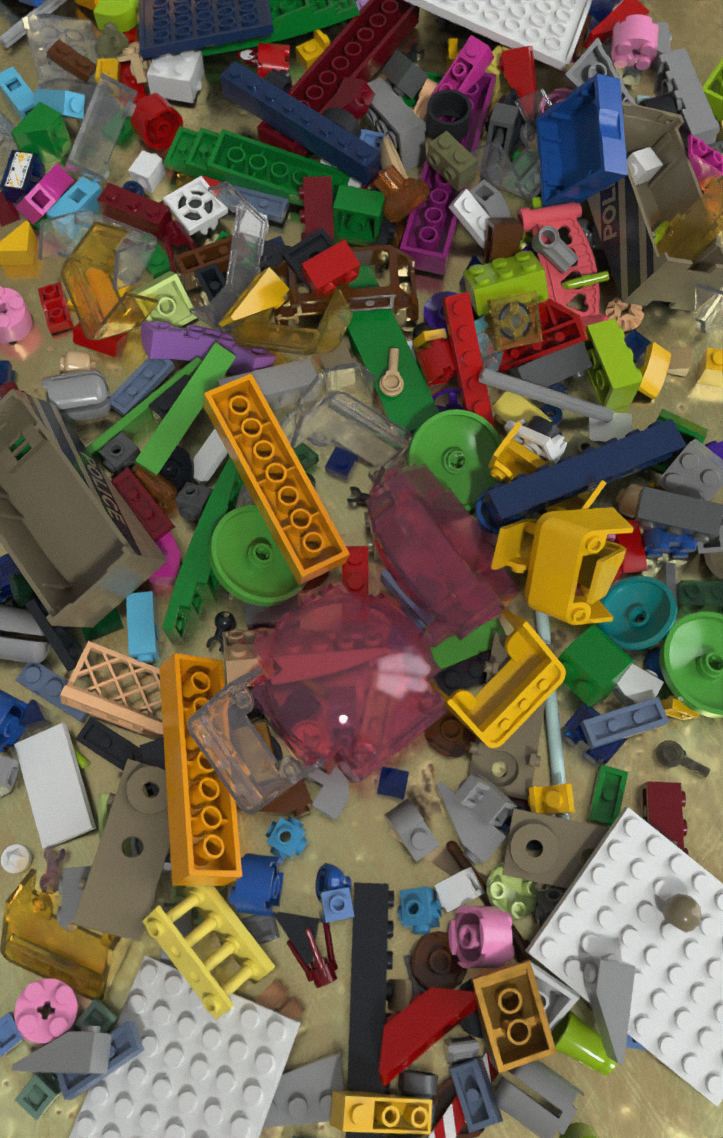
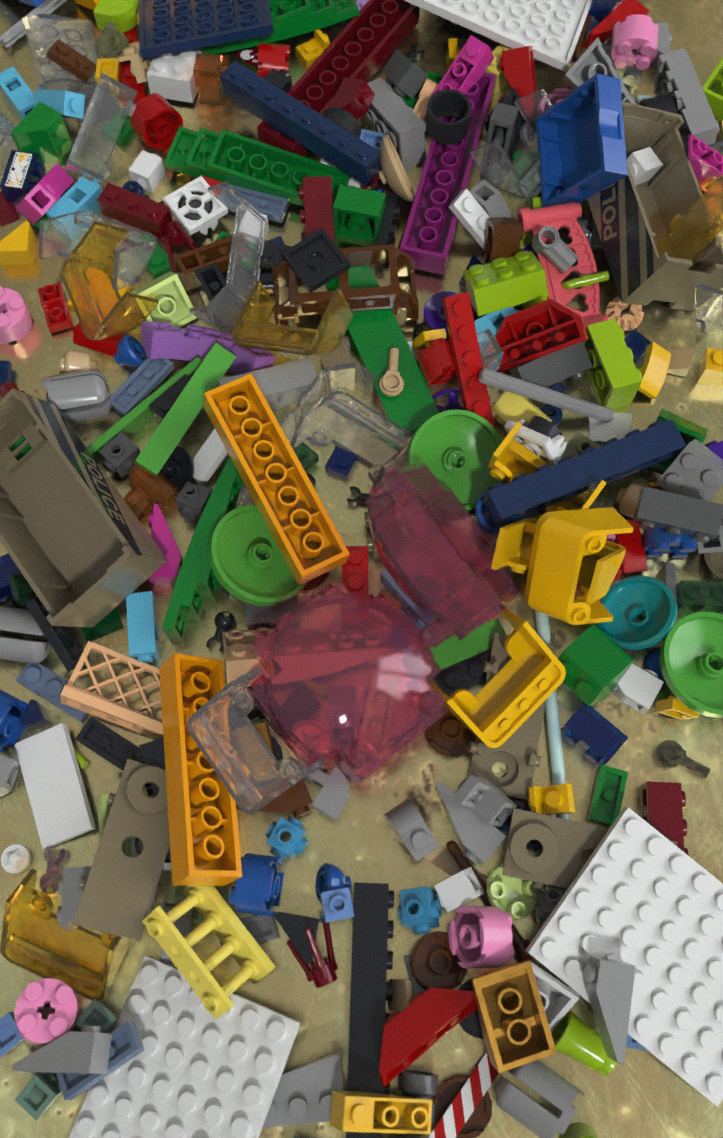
dark red plate [111,467,176,543] -> none
yellow slope [218,267,289,327] -> none
medium nougat wheel [254,978,305,1020] -> none
red brick [301,239,360,298] -> none
clear orange piece [374,164,430,223] -> none
clear blue plate [377,766,409,800] -> none
olive brick [427,131,478,191] -> none
light grey slope [444,1036,479,1065] -> none
sand blue slope [449,1057,503,1133] -> none
clear yellow piece [483,290,542,351] -> none
sand blue plate [580,697,669,749] -> none
lime piece [653,221,669,245] -> none
dark tan piece [662,893,701,933] -> none
none -> blue brick [114,334,147,367]
none -> clear orange brick [193,53,231,106]

